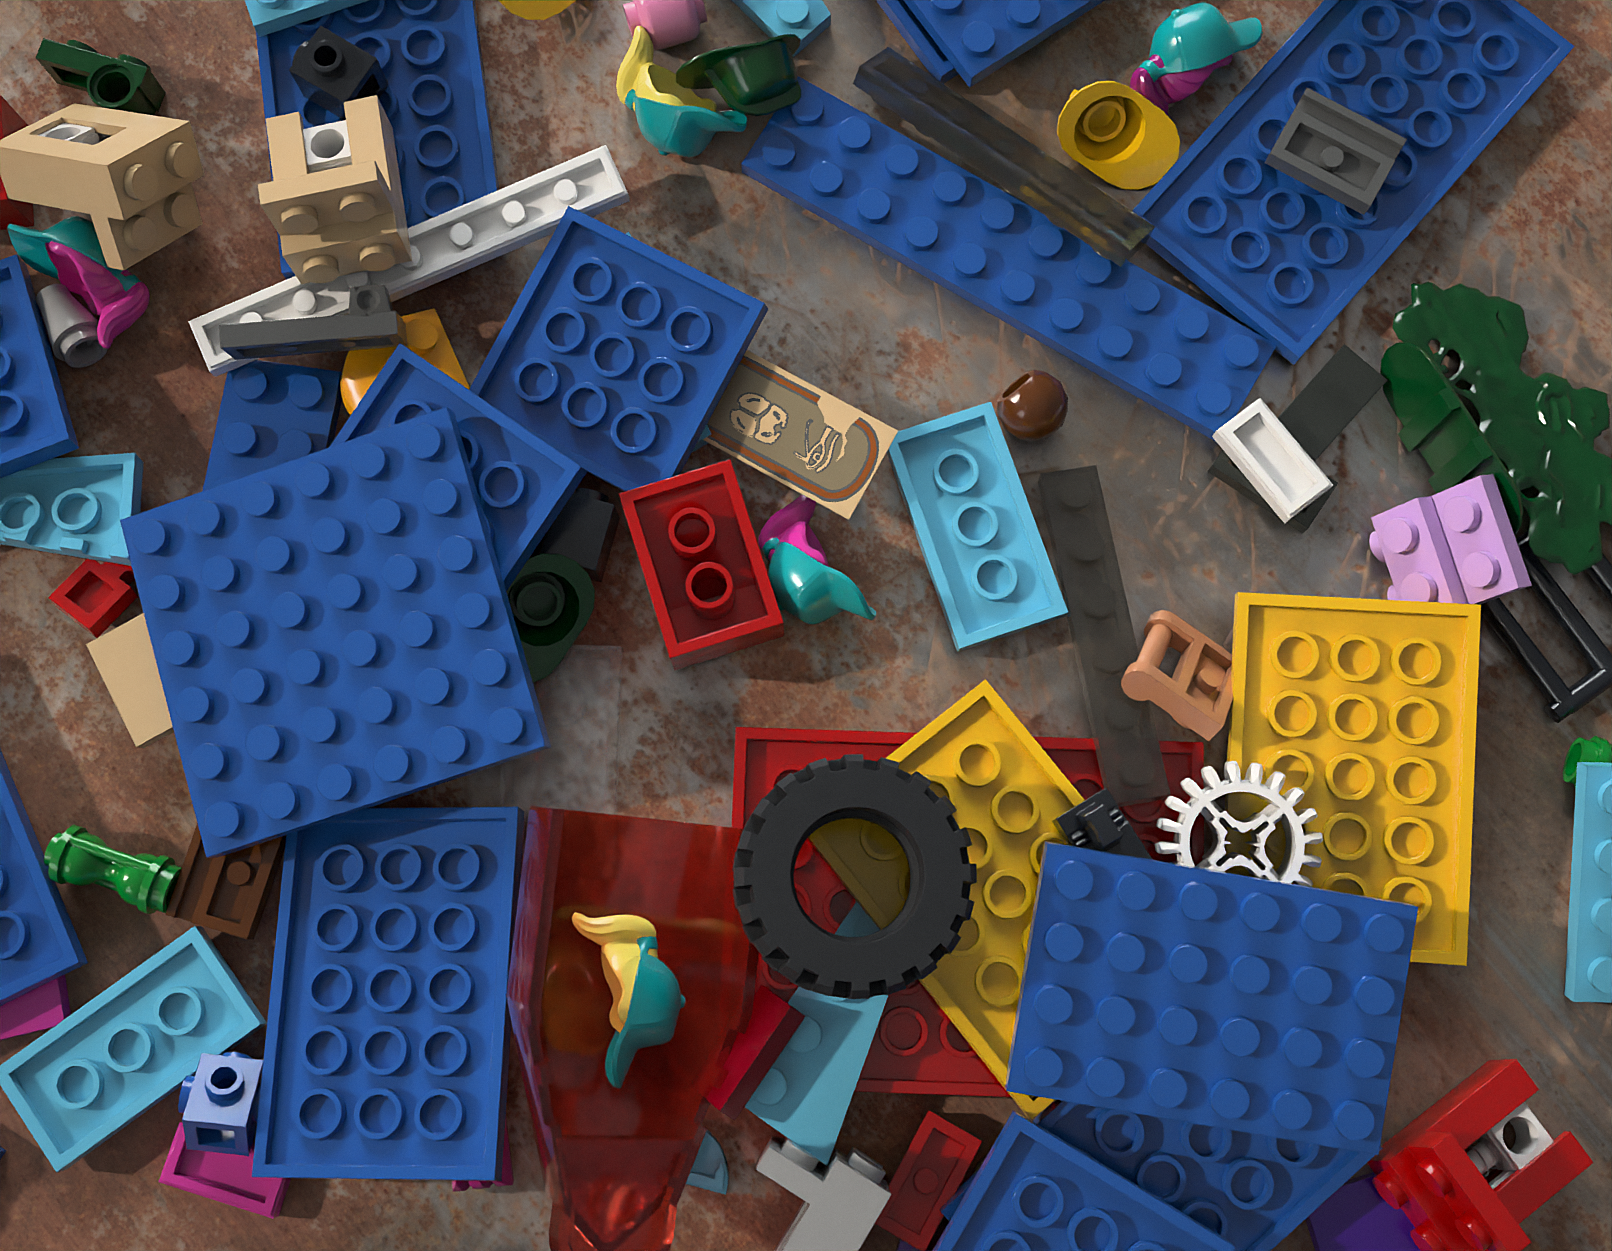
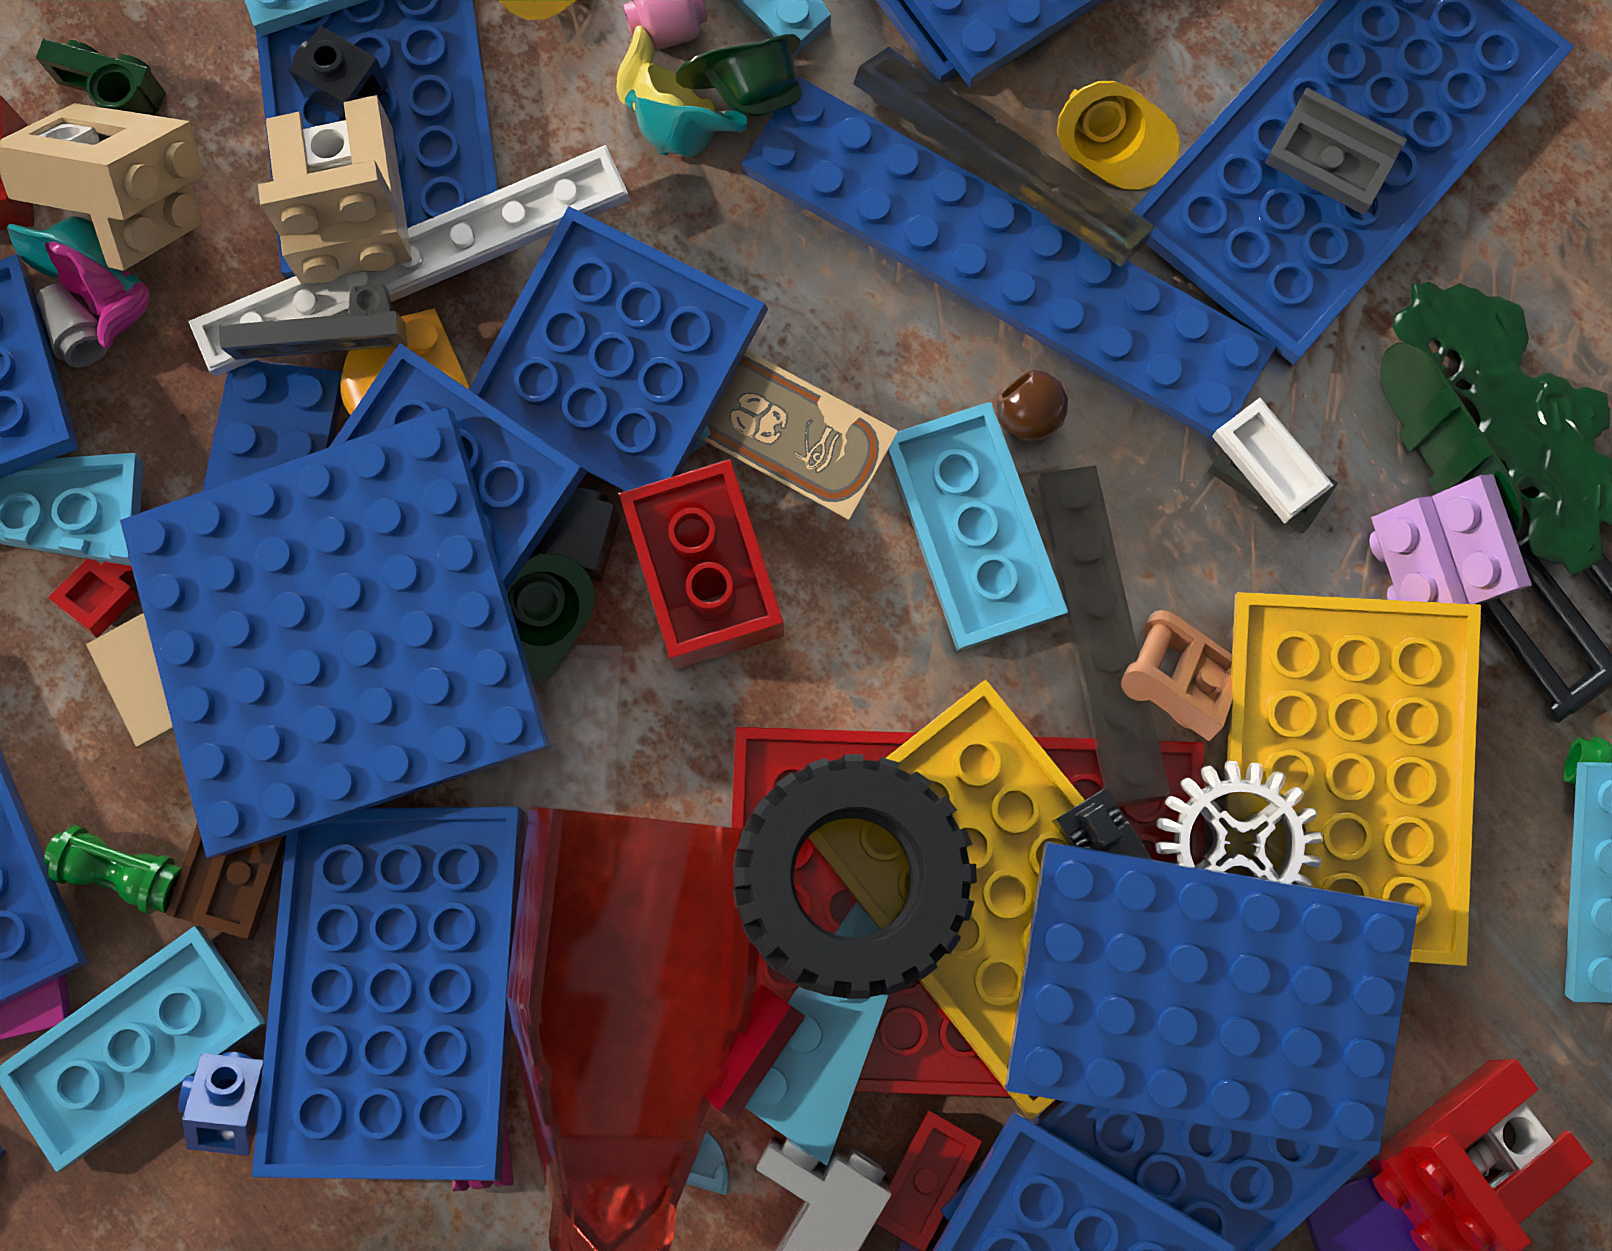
dark pink tile [159,1122,291,1219] -> none
hair [572,912,686,1088] -> none
teal hair [758,494,877,625] -> none
teal hair [1130,2,1263,116] -> none
pearl dark grey tile [1278,344,1387,462] -> none

